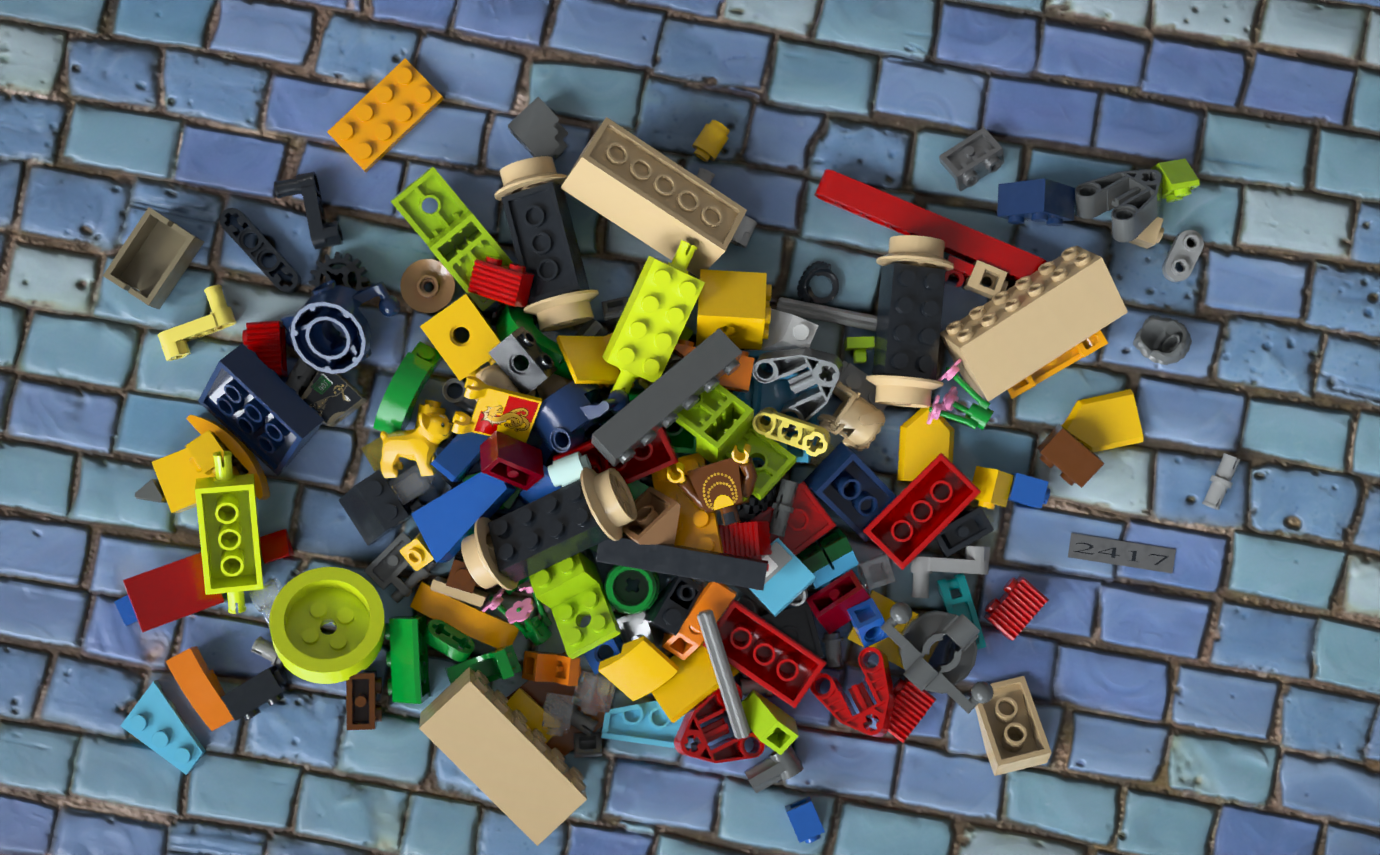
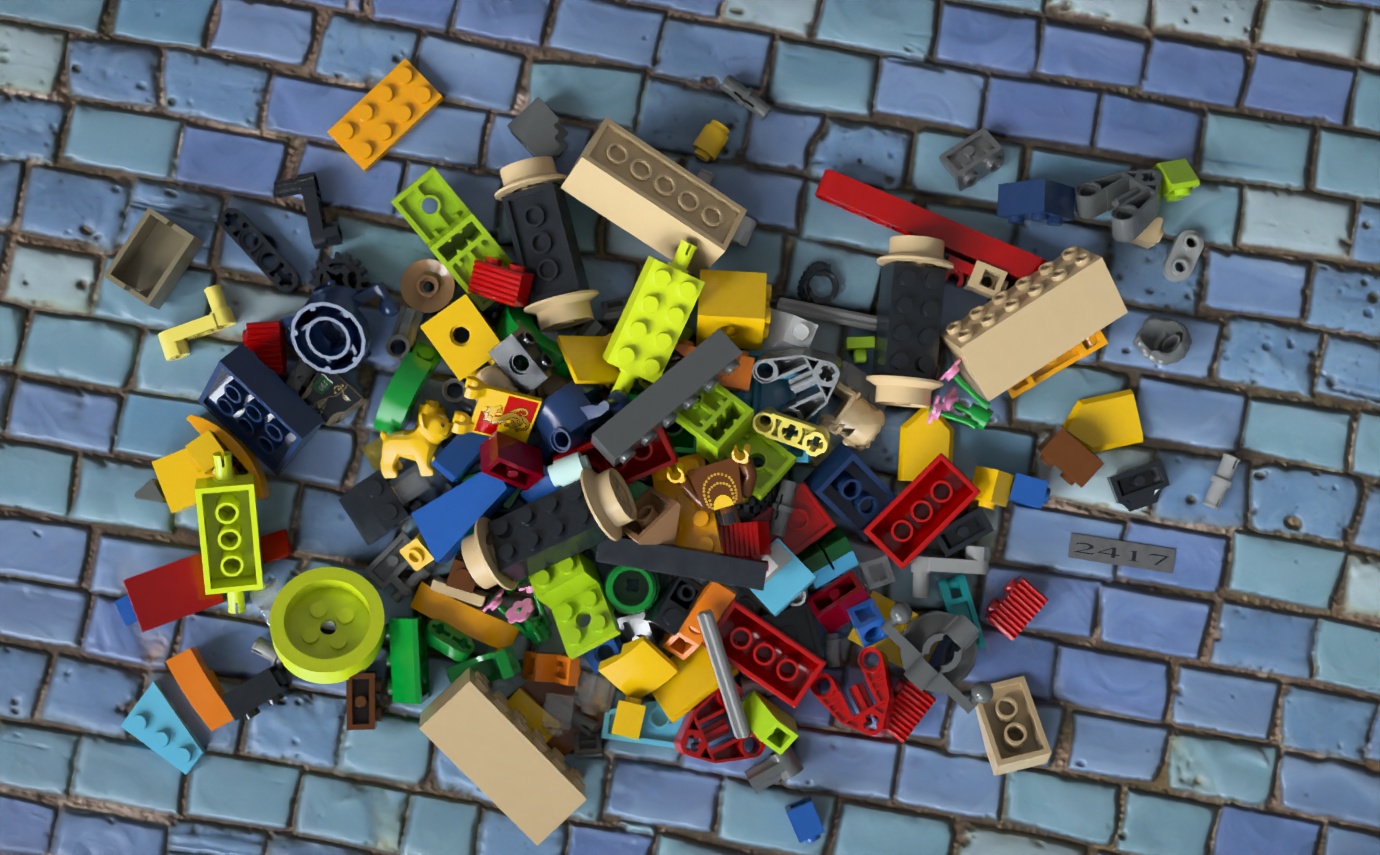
none -> dark grey piece [385,306,425,363]
none -> yellow brick [611,696,646,740]
none -> dark grey pin [719,74,773,121]
none -> black slope [1107,459,1170,512]

